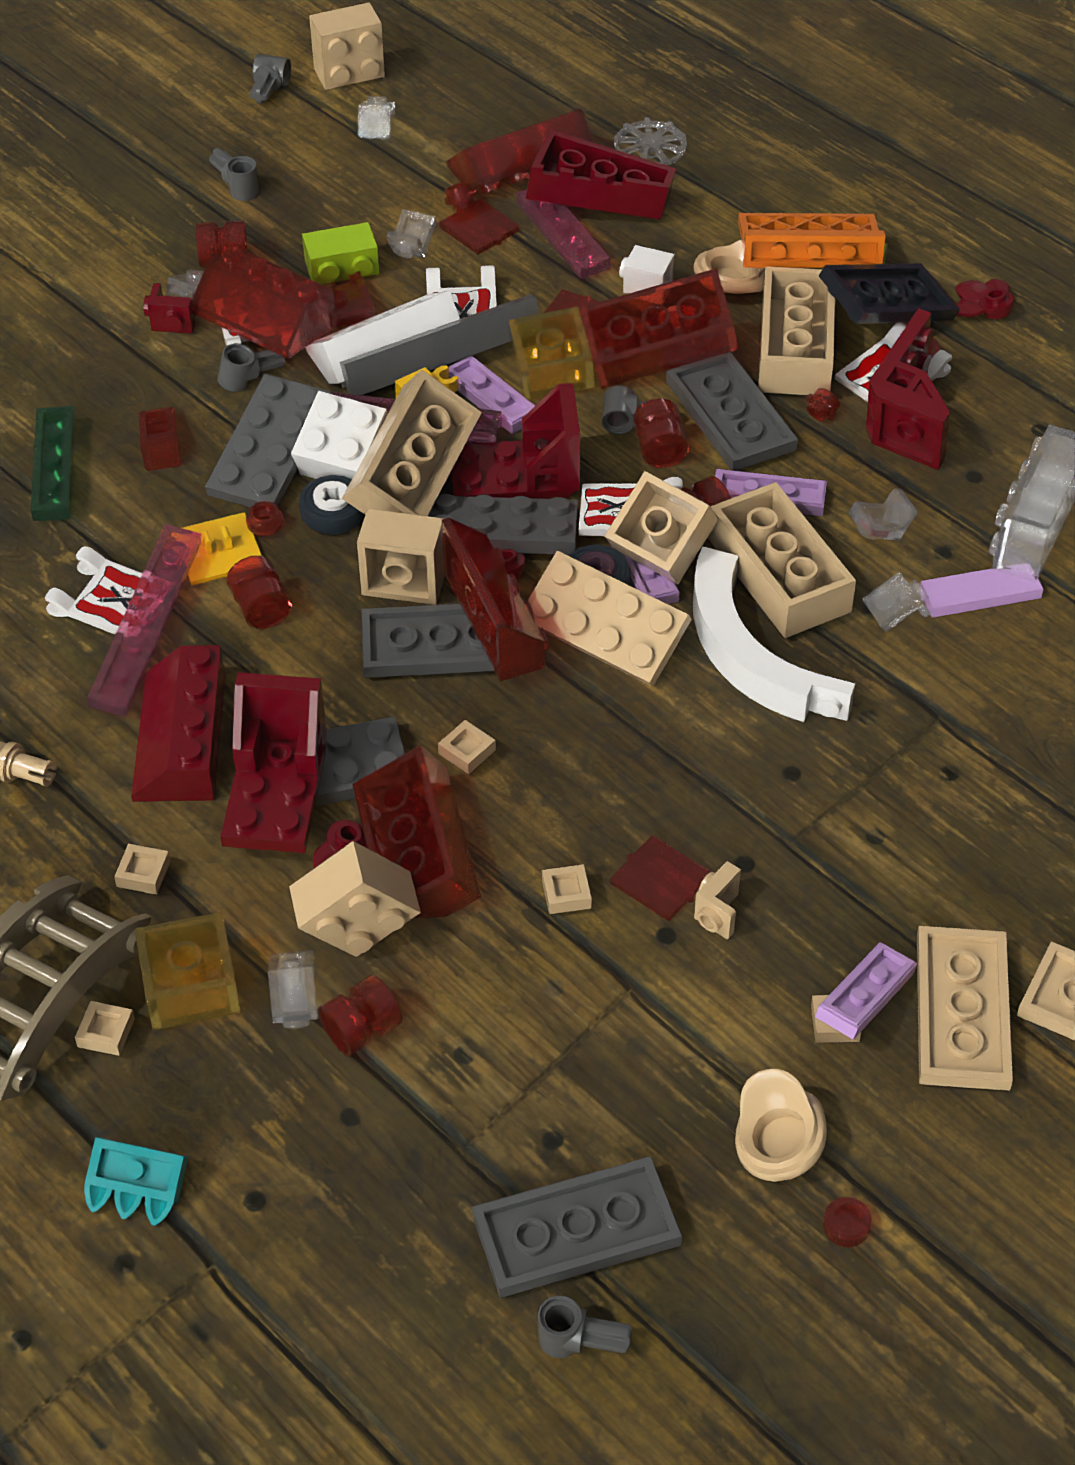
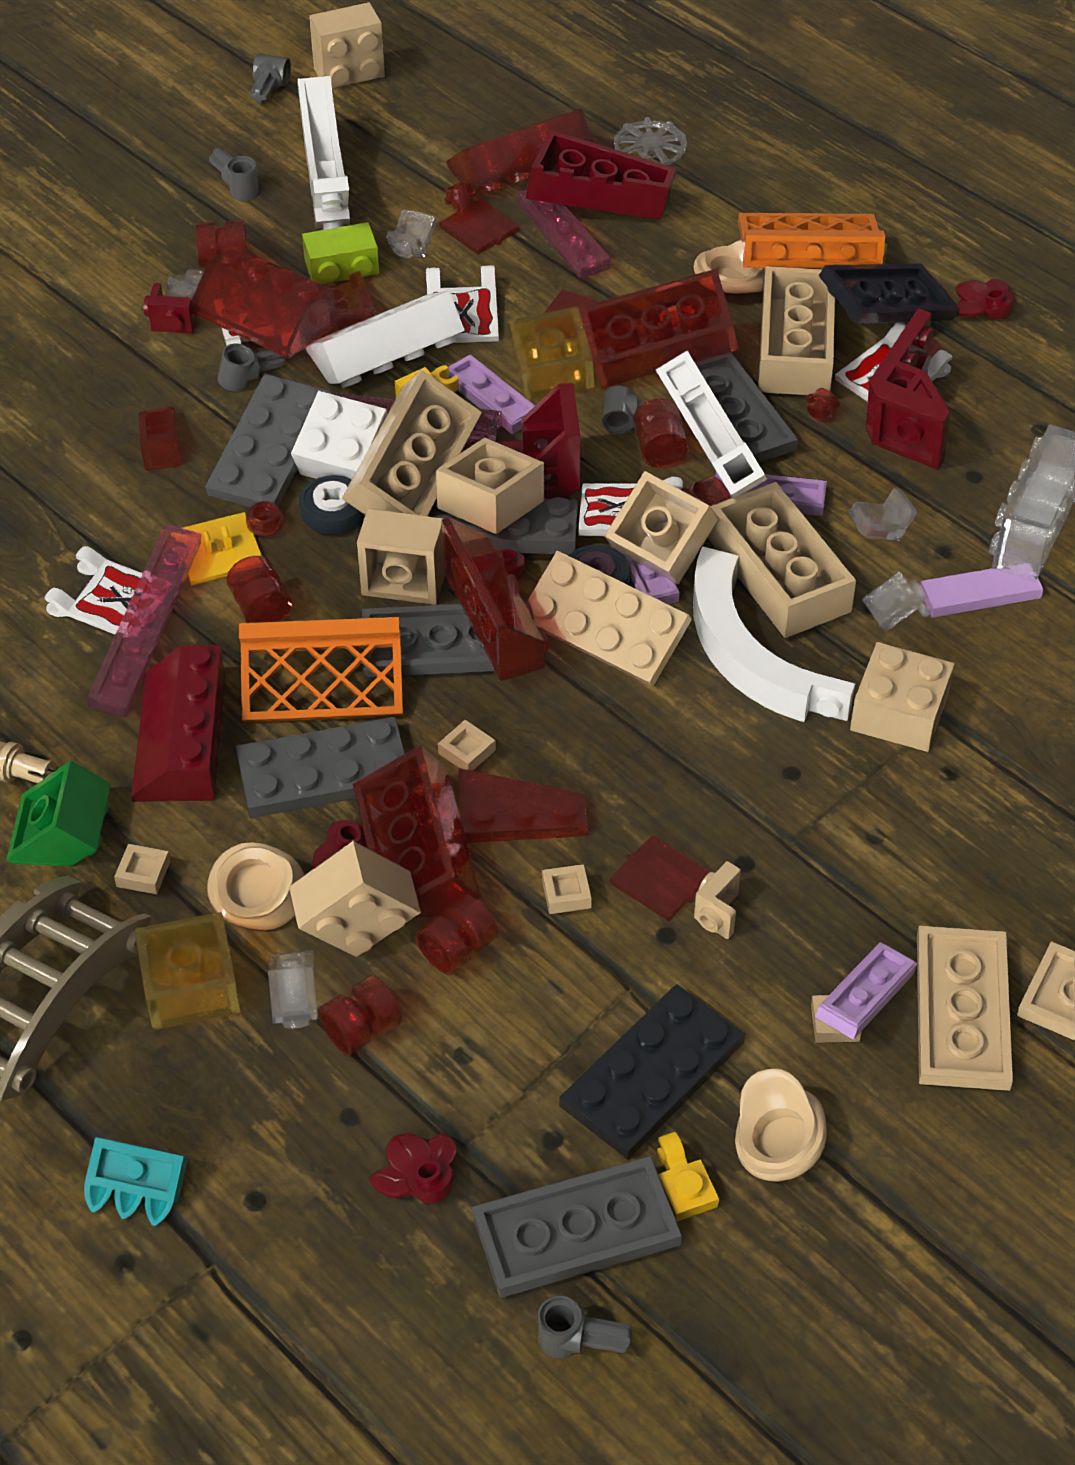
clear green plate [31,406,75,521] -> none
tan plate [75,1001,135,1056] -> none
dark red bracket [220,672,327,853] -> none
dark grey tile [339,294,543,398] -> none
clear bracket [358,96,395,139] -> none
white brick [619,245,674,301] -> none
clear red tile [823,1197,872,1247] -> none
none -> green slope [6,760,111,866]
none -> tan piece [207,842,304,930]
none -> orange fence [239,617,403,723]
none -> white arch [298,76,350,230]
none -> dark red plate [369,1133,458,1203]
none -> clear red wheel [415,894,498,975]
none -> tan brick [436,437,544,534]
none -> clear red wing [459,768,588,843]
none -> black plate [559,984,745,1160]
none -> white arch [656,351,767,499]
none -> yellow plate [657,1132,719,1222]
none -> tan brick [850,642,955,752]

